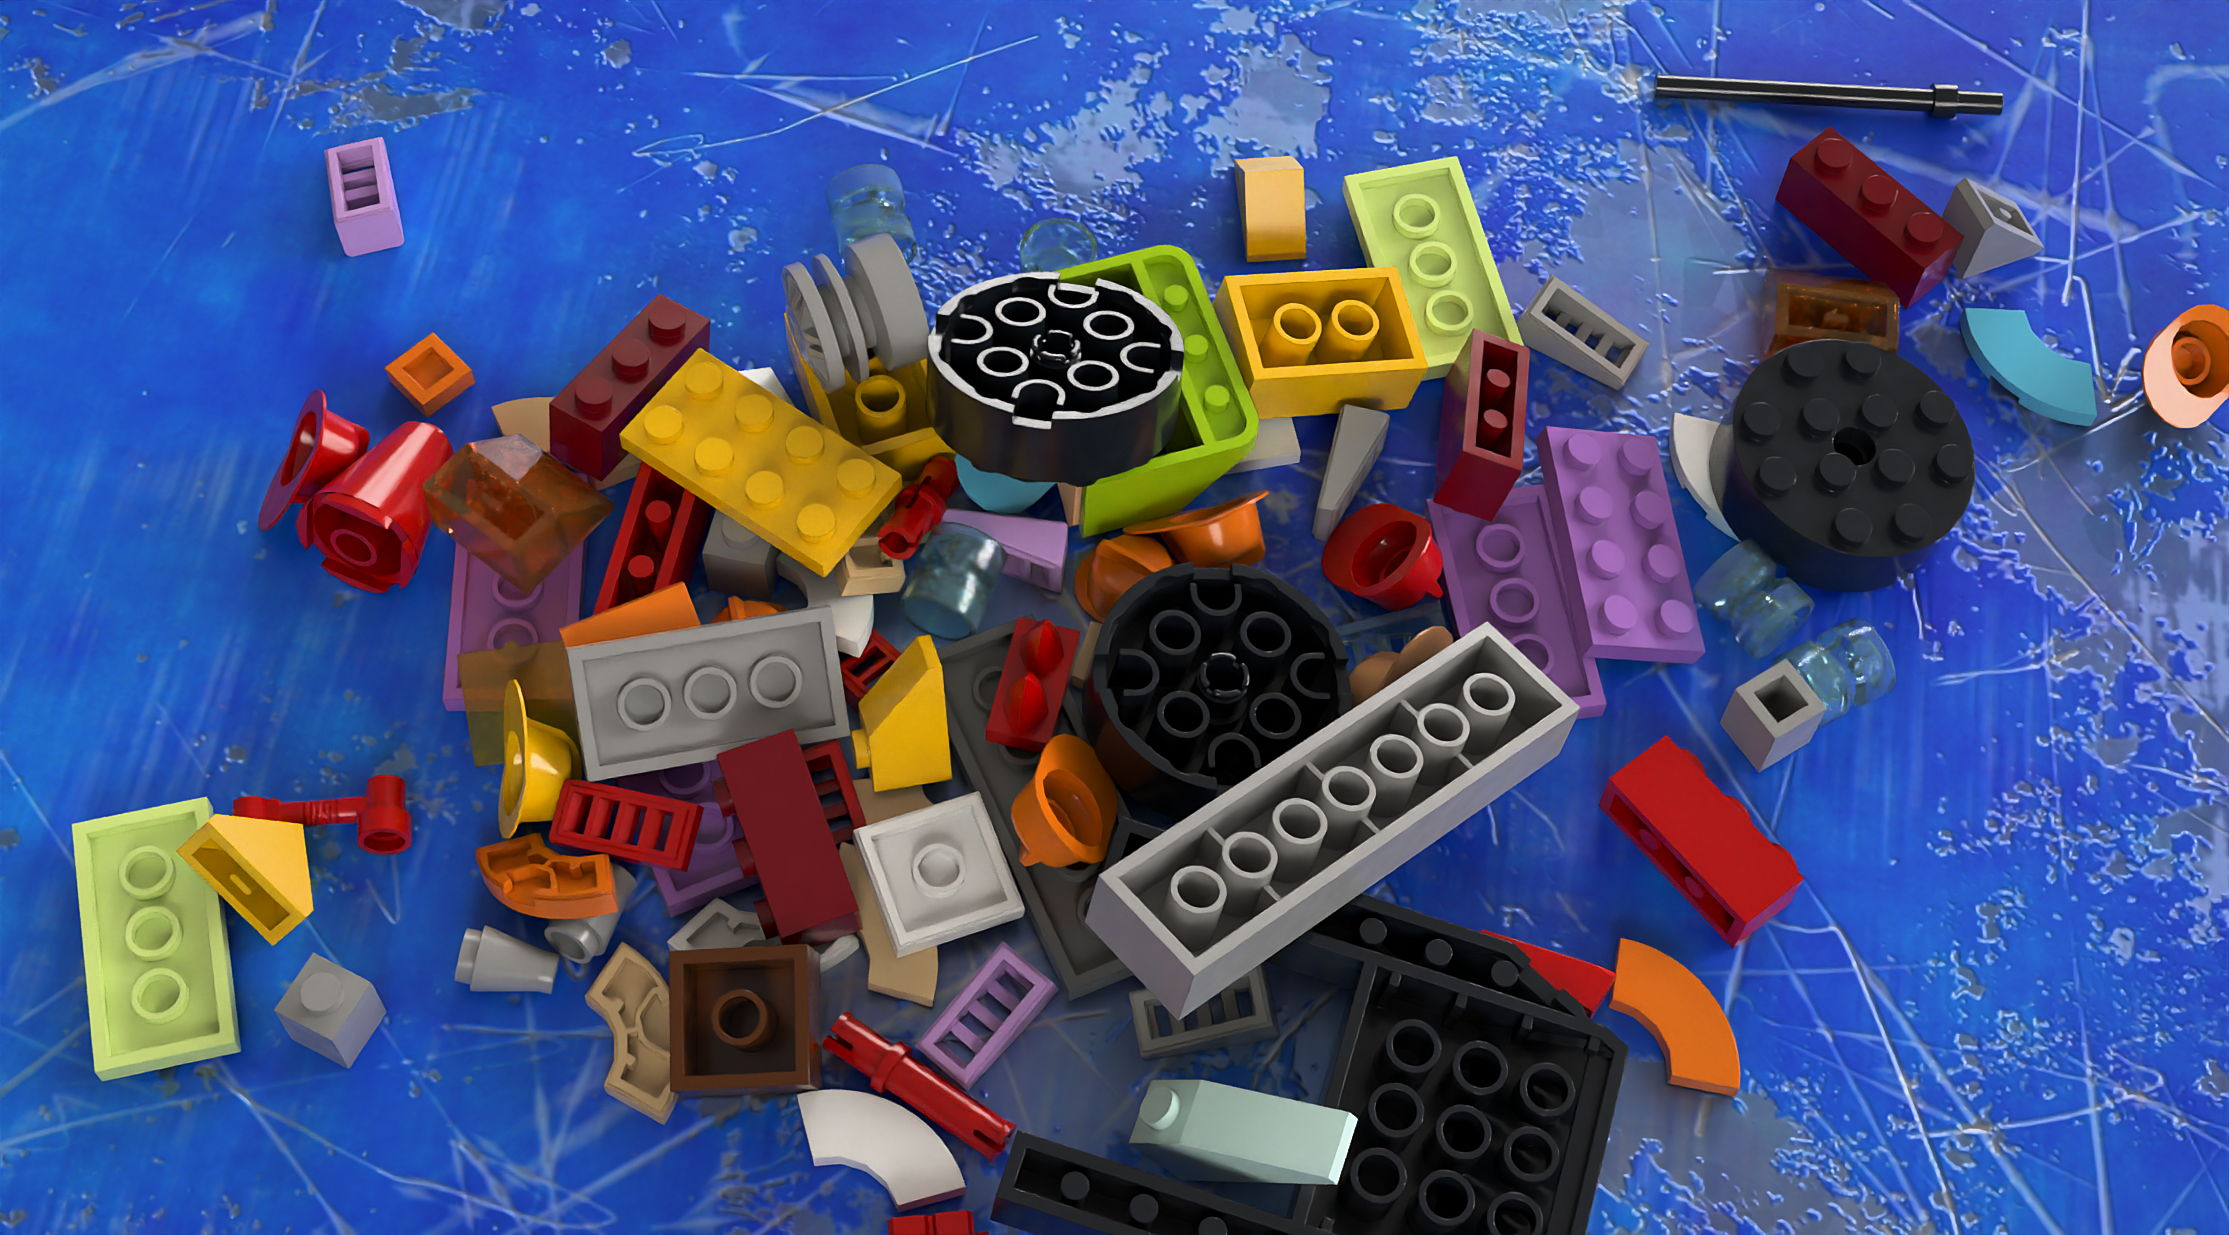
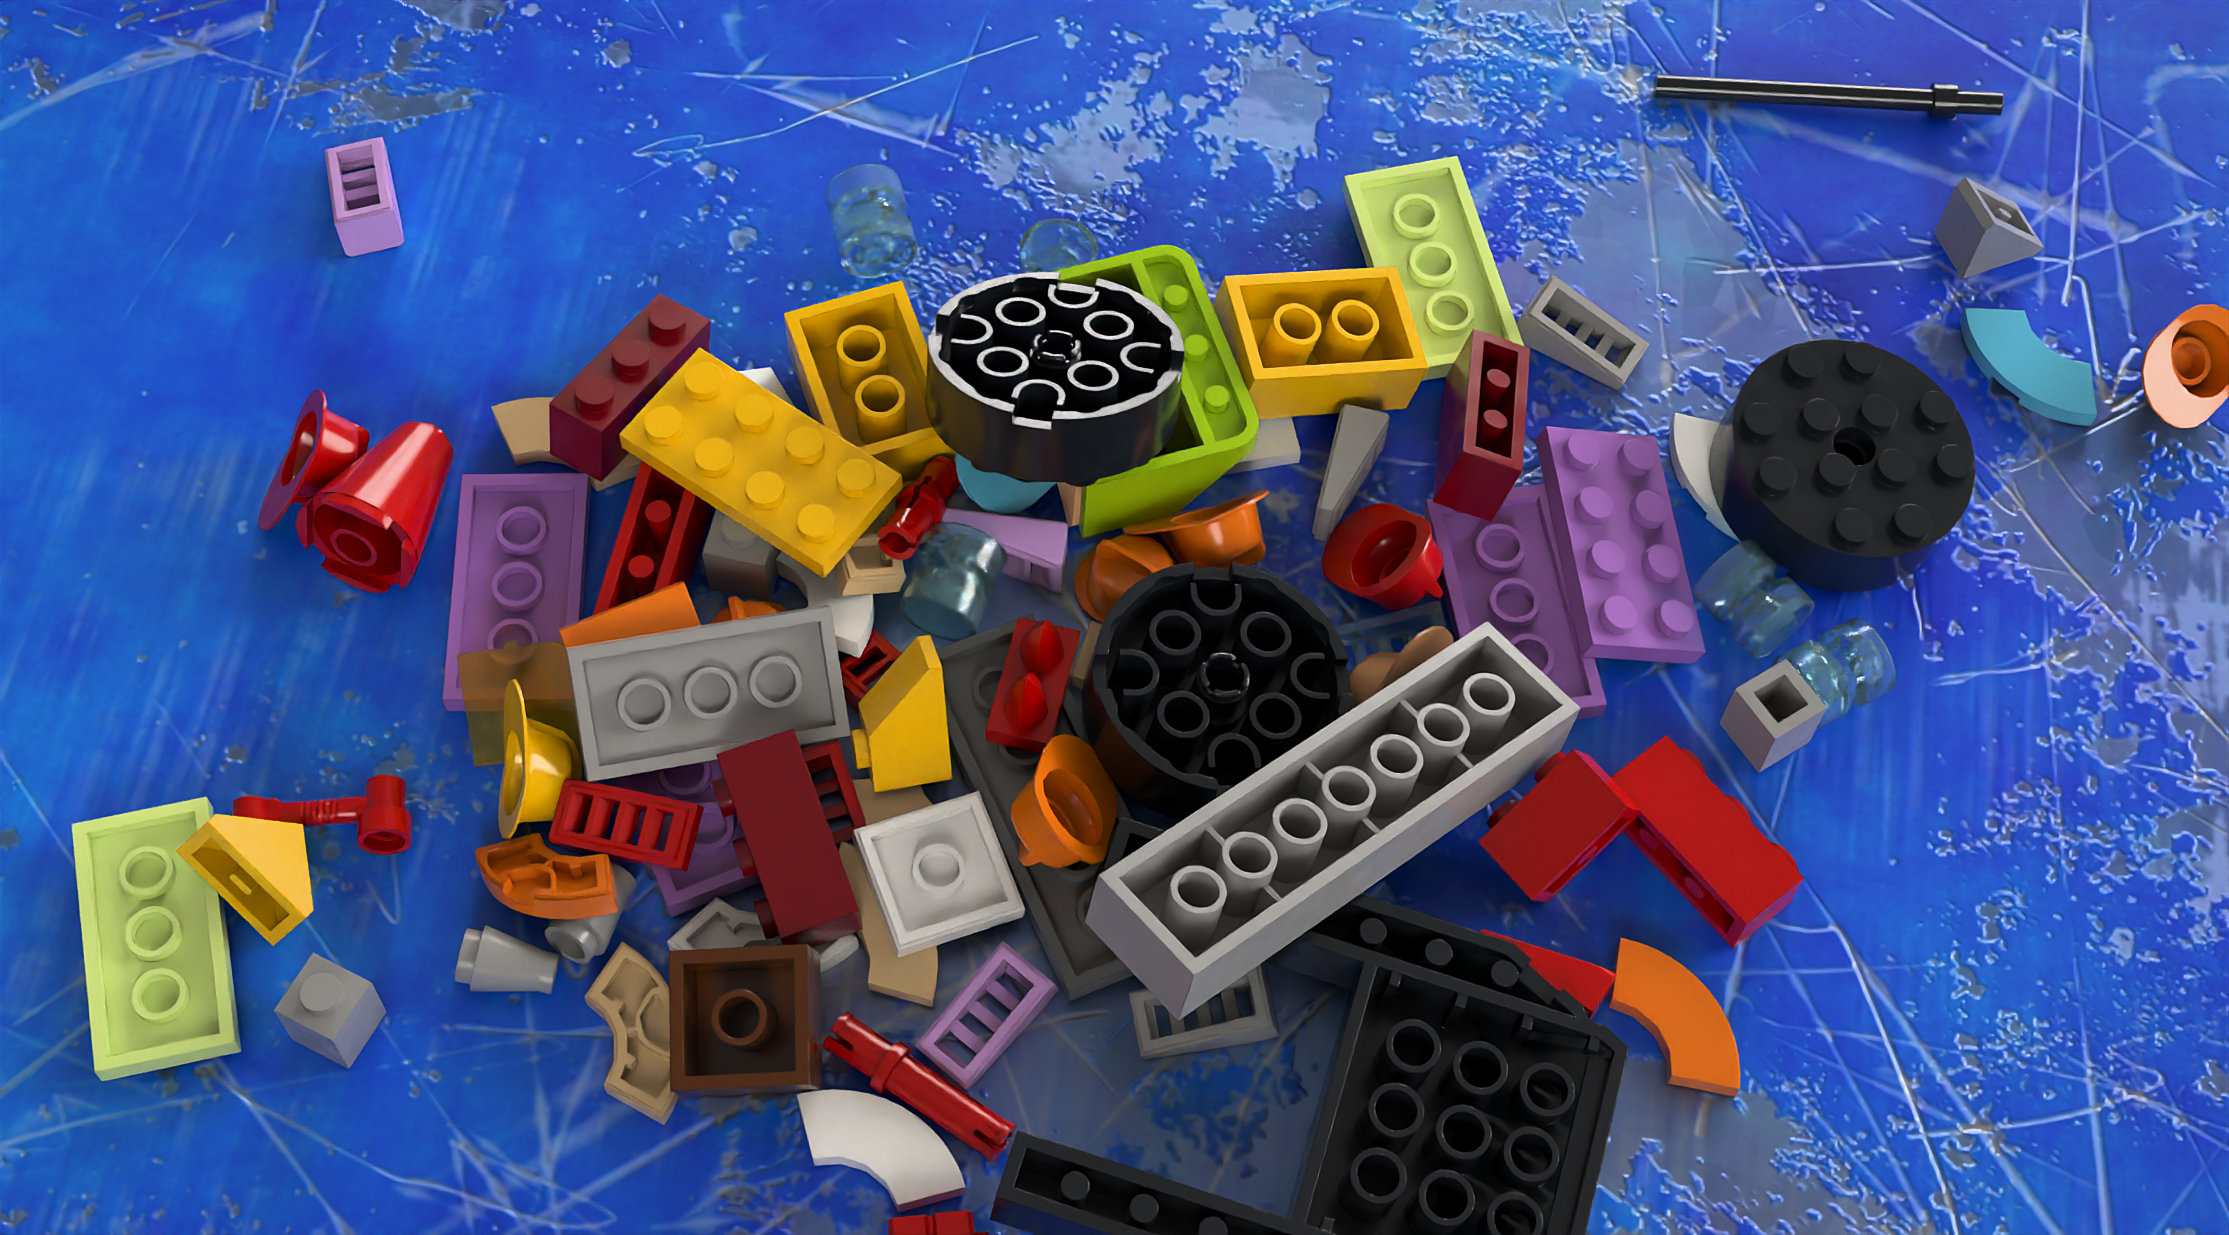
orange tile [385,332,475,418] -> none
clear orange slope [421,434,615,595] -> none
light grey wheel [781,232,930,394] -> none
light aqua slope [1129,1080,1358,1185] -> none
yellow slope [1234,156,1306,262] -> none
clear orange slope [1760,267,1900,364] -> none
dark red brick [1775,126,1964,309] -> none
none -> red brick [1478,749,1643,903]

